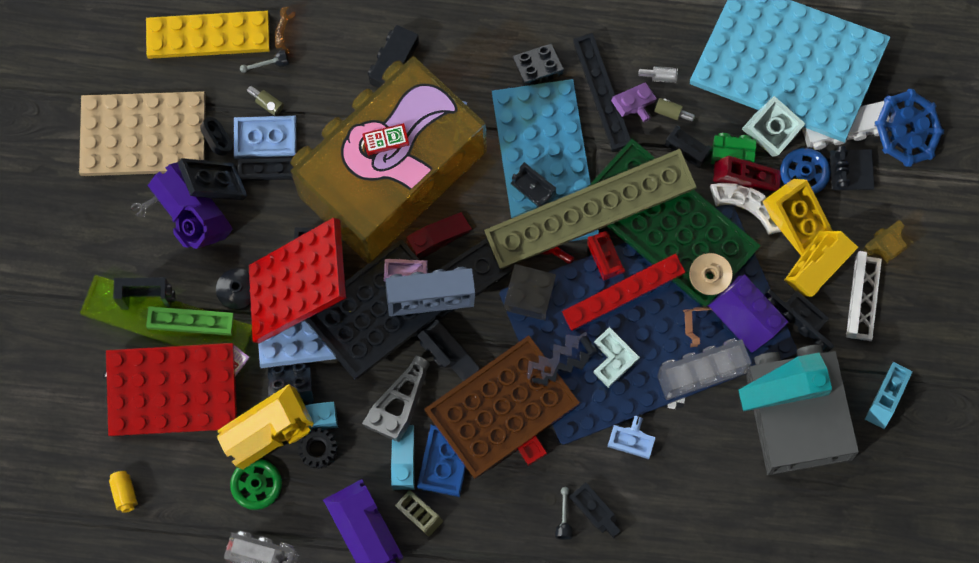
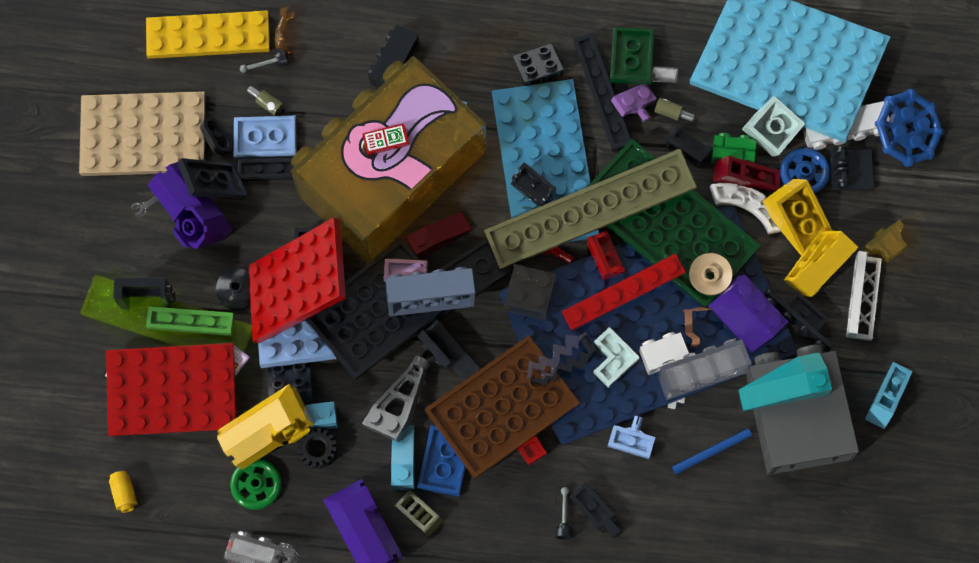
none -> dark green tile [610,27,654,85]
none -> white brick [639,332,690,375]
none -> blue piece [672,428,752,474]

